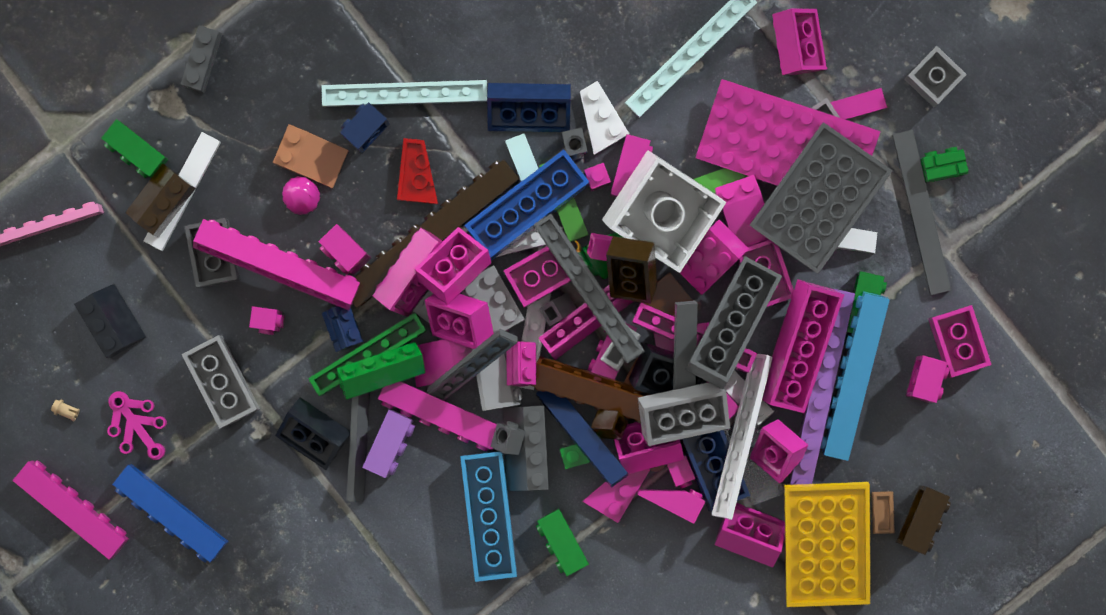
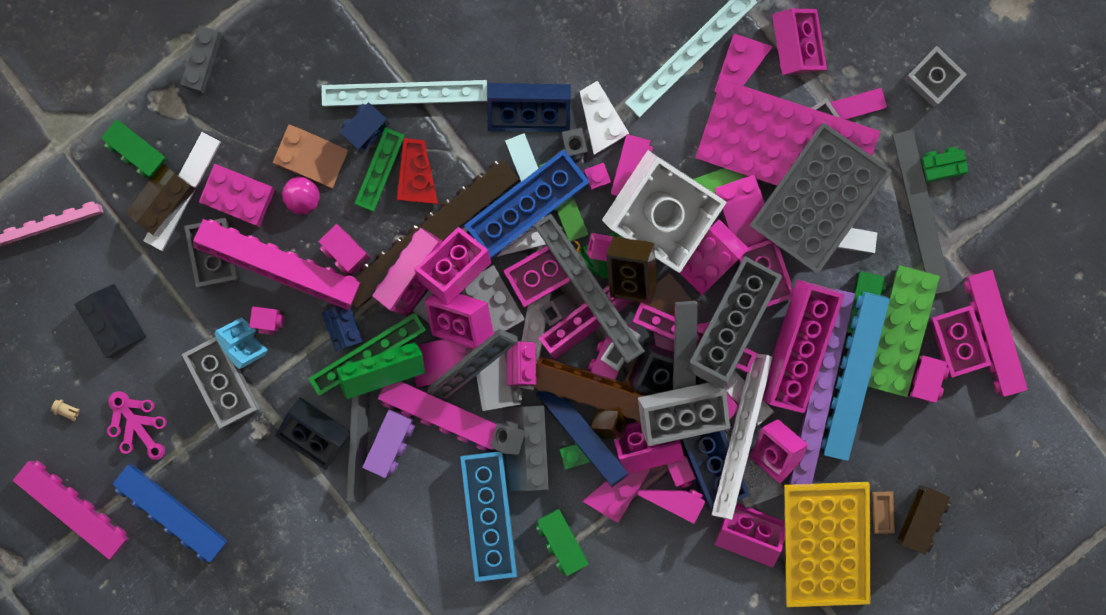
none -> dark pink brick [199,164,275,227]
none -> medium azure slope [215,318,268,369]
none -> green plate [355,127,405,212]
none -> dark pink wing [714,34,773,94]
none -> bright green brick [867,265,940,397]
none -> dark pink brick [963,270,1028,397]

